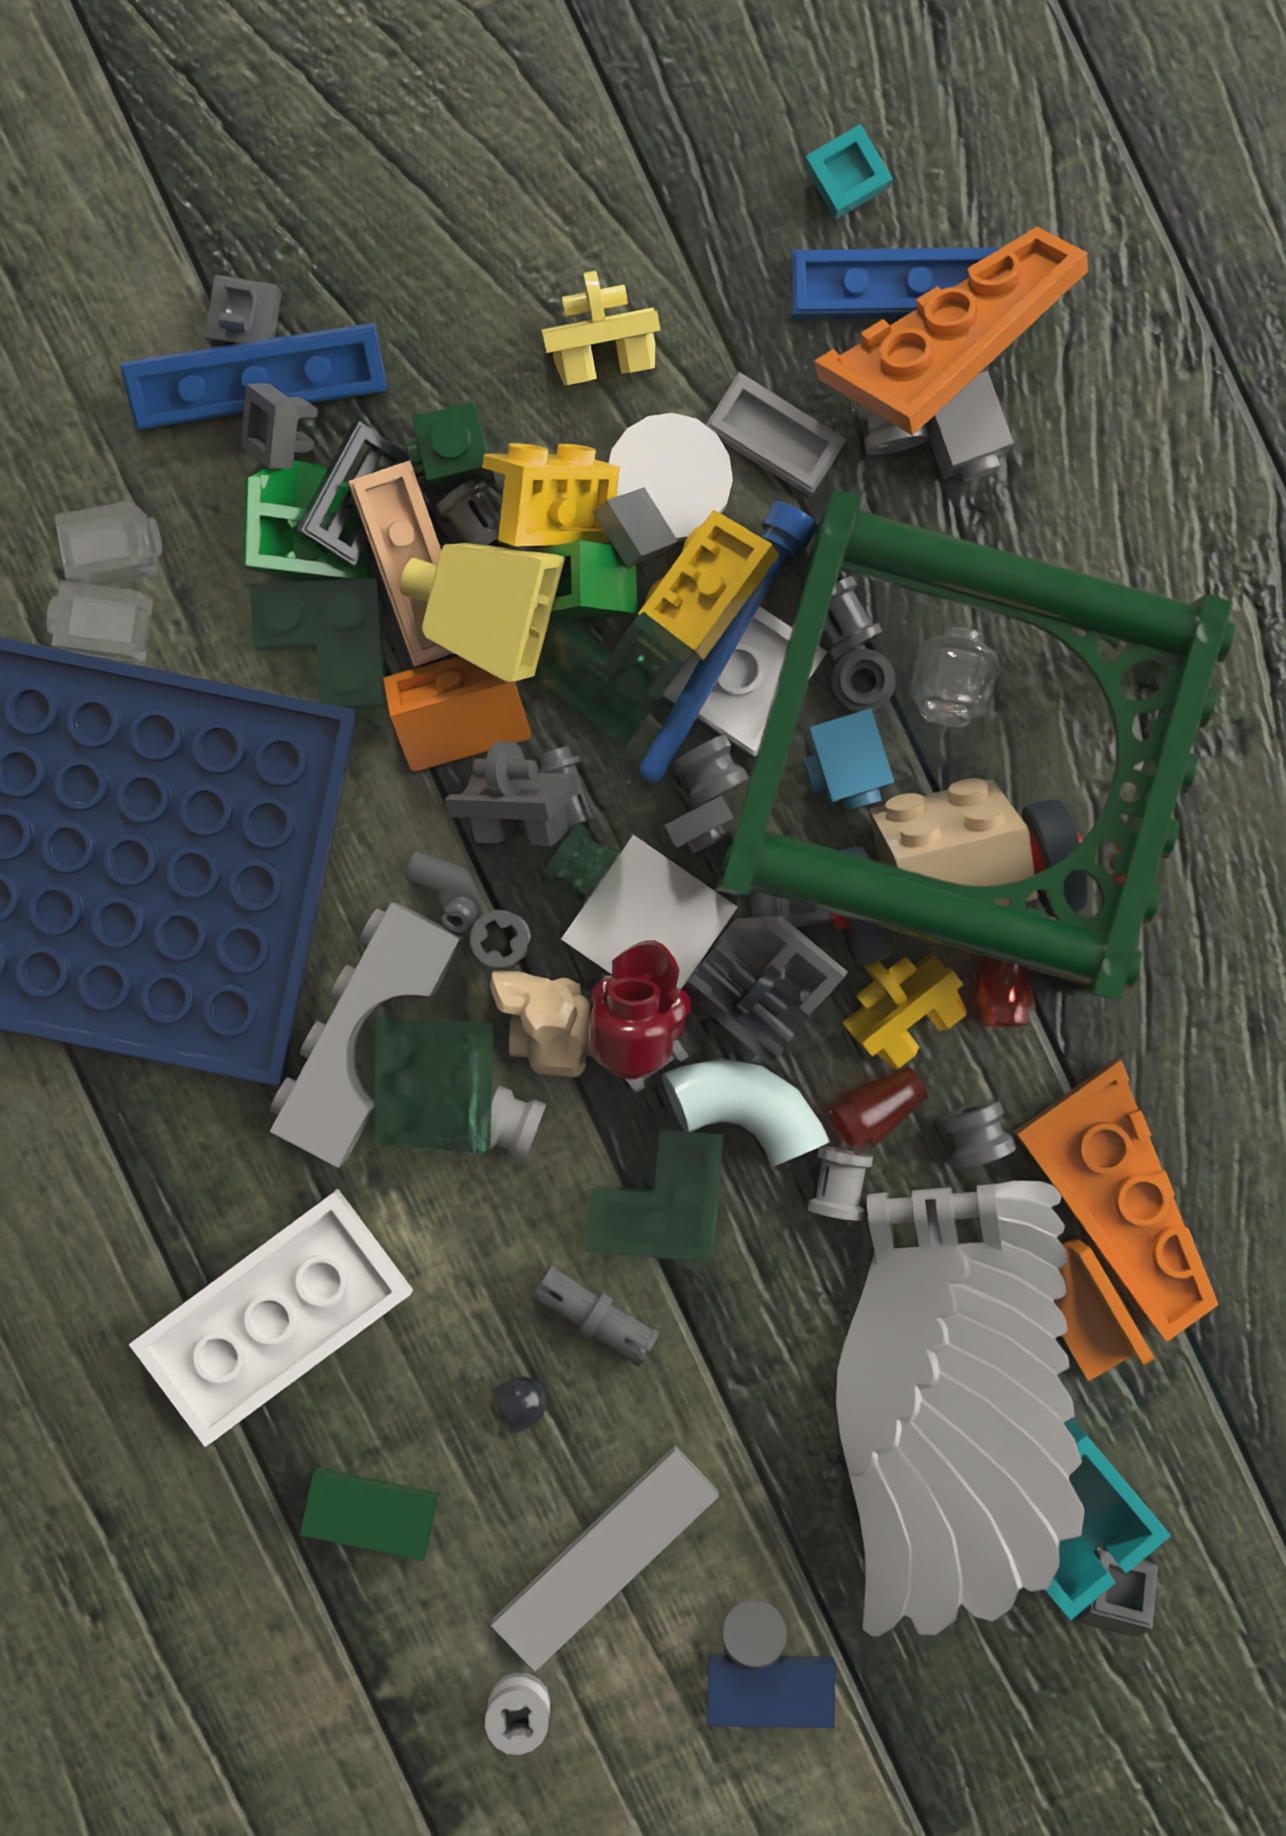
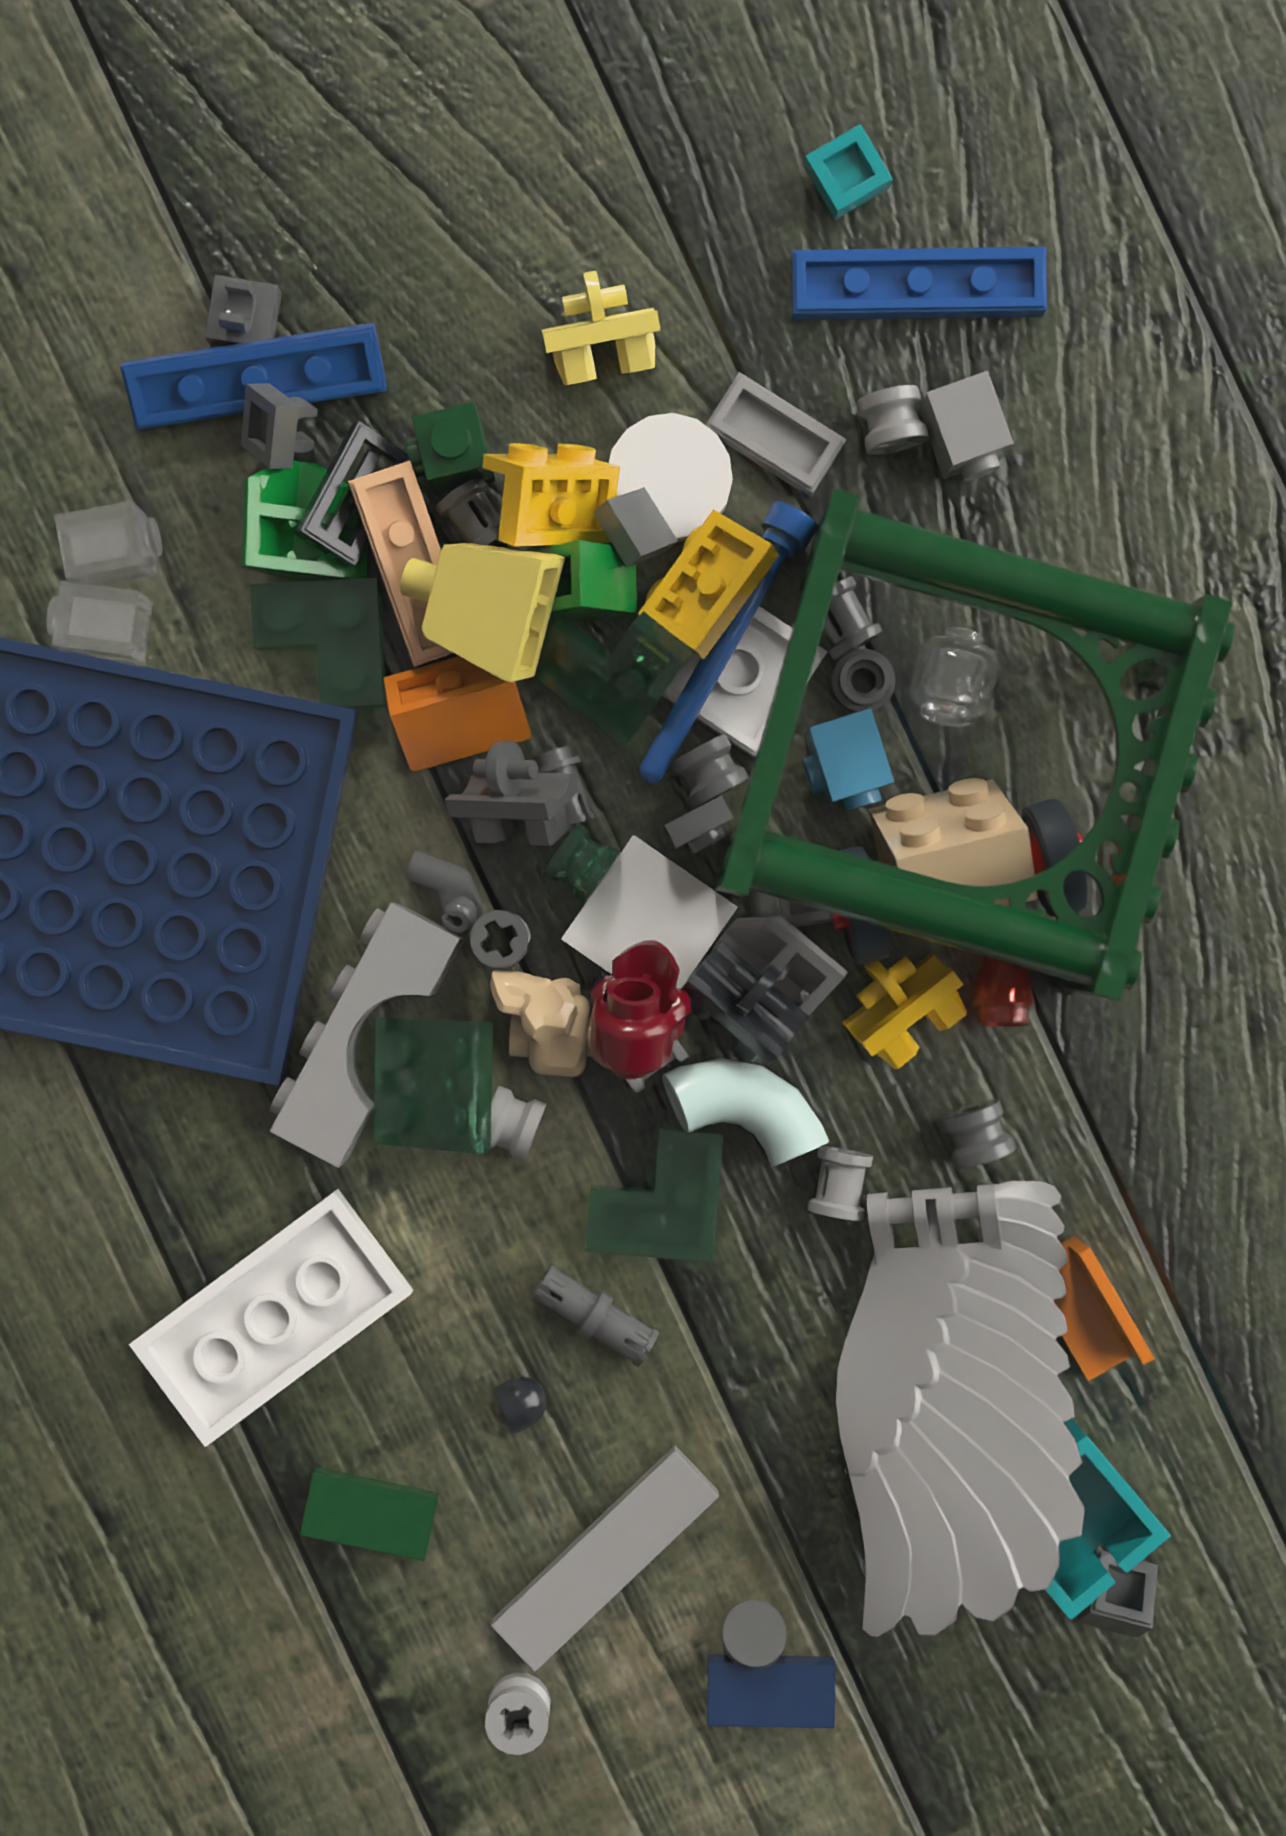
orange wing [814,227,1088,436] -> none
clear red cone [829,1066,928,1151] -> none
orange wing [1013,1058,1219,1342] -> none

